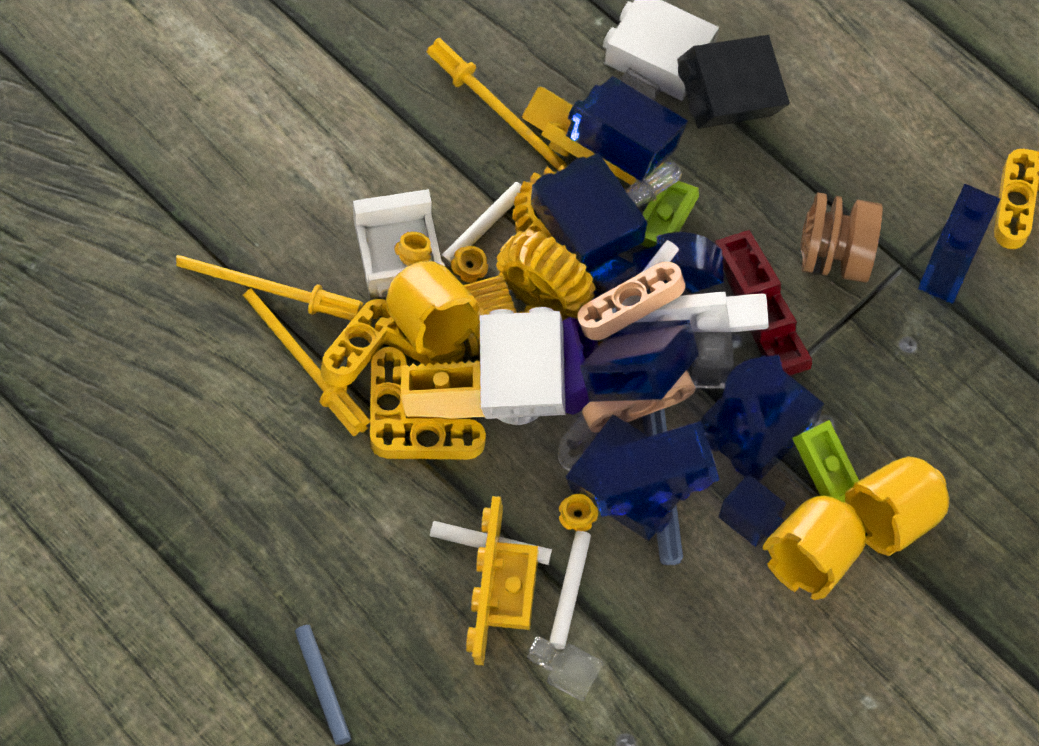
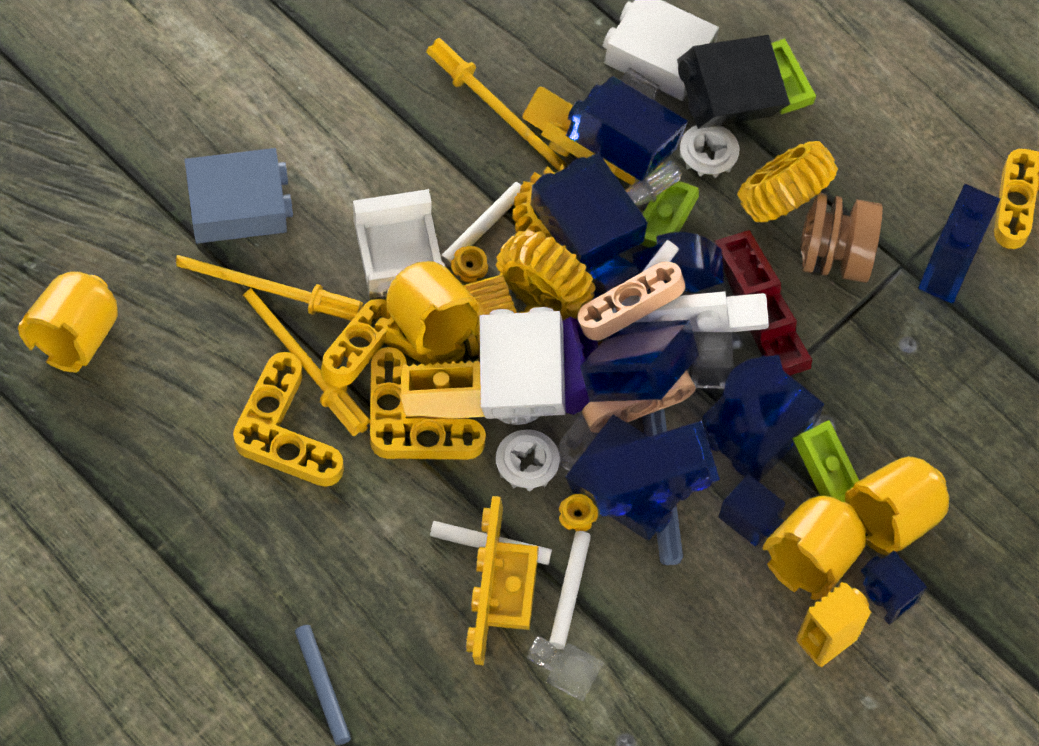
yellow plate [394,232,432,266] -> none
none -> yellow cylinder [18,271,118,373]
none -> sand blue brick [184,148,293,244]
none -> yellow beam [233,352,344,487]
none -> white gear [496,430,560,492]
none -> white gear [680,125,739,178]
none -> yellow gear [737,141,838,222]
none -> lime plate [772,39,816,115]
none -> yellow brick [796,582,871,668]
none -> clear blue brick [860,551,927,625]

